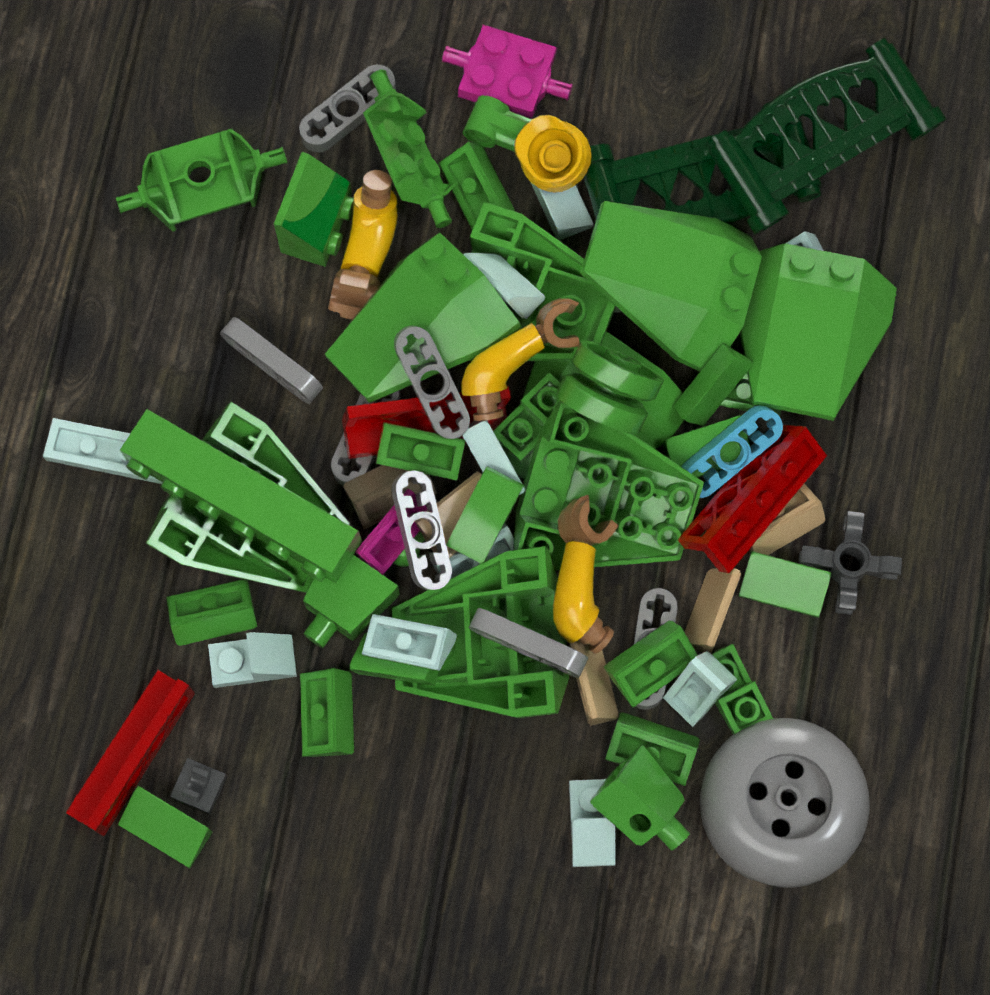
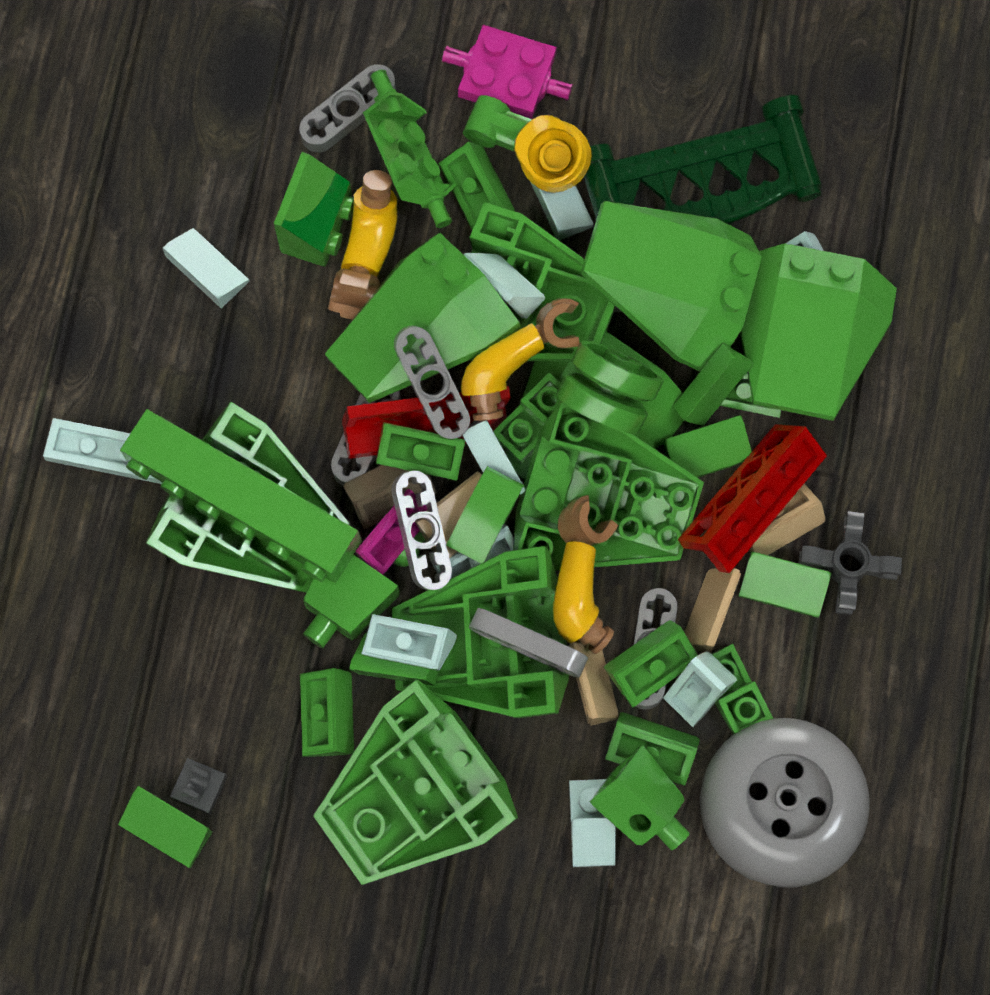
red fence [66,670,195,837] -> none
bright green plate [116,129,287,231] -> none
bright green slope [167,579,257,646] -> none
light aqua slope [208,632,297,688] -> none
light grey beam [220,317,323,404] -> none
medium azure beam [681,405,783,498] -> none
dark green piece [706,38,947,235] -> none
none -> light aqua slope [162,228,250,308]
none -> bright green wedge [313,680,518,885]

